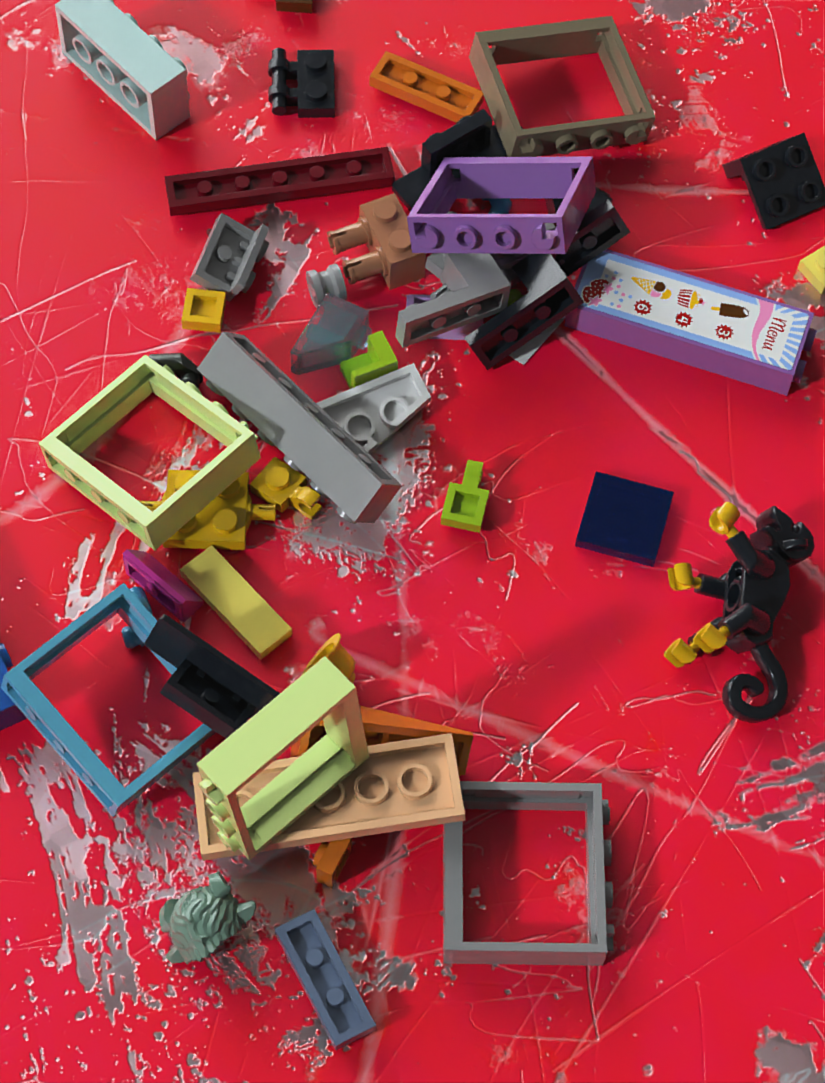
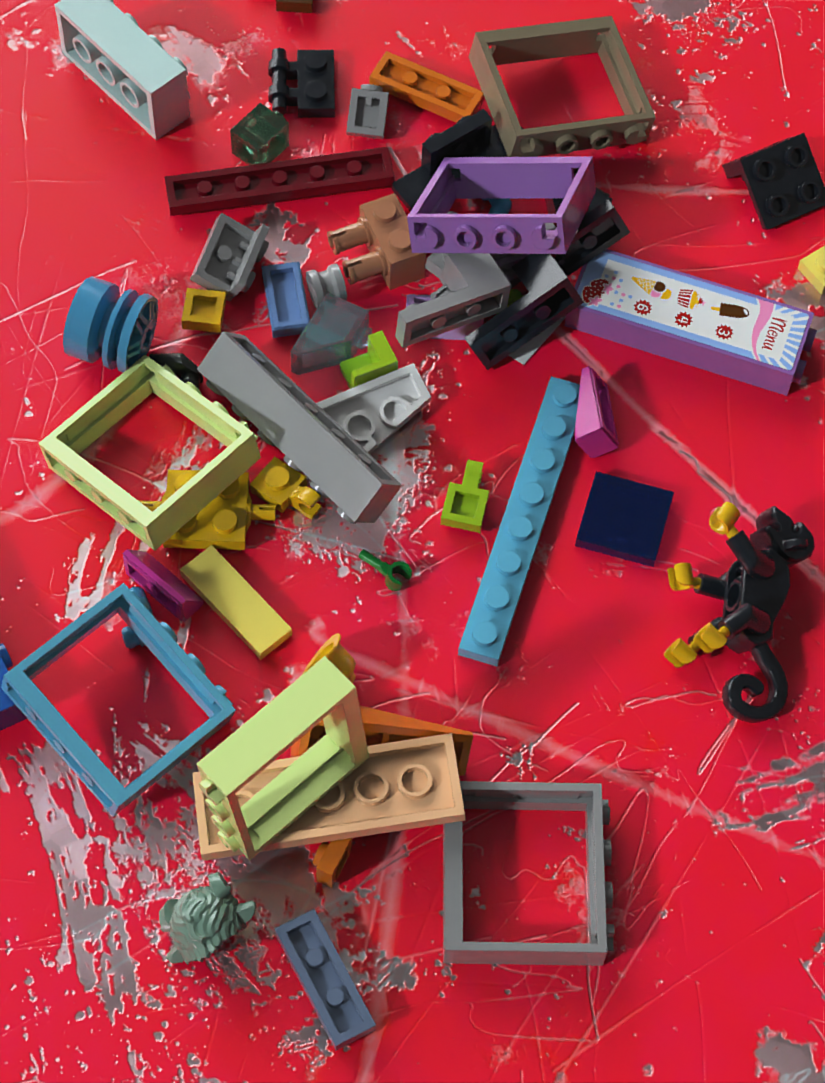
black bracket [145,614,280,738] -> none
none -> dark azure wheel [63,276,159,373]
none -> clear green brick [230,103,289,165]
none -> medium blue tile [261,261,311,338]
none -> light grey bracket [346,84,390,140]
none -> green hand [359,549,412,591]
none -> medium azure plate [458,376,580,667]
none -> dark pink slope [575,366,619,458]

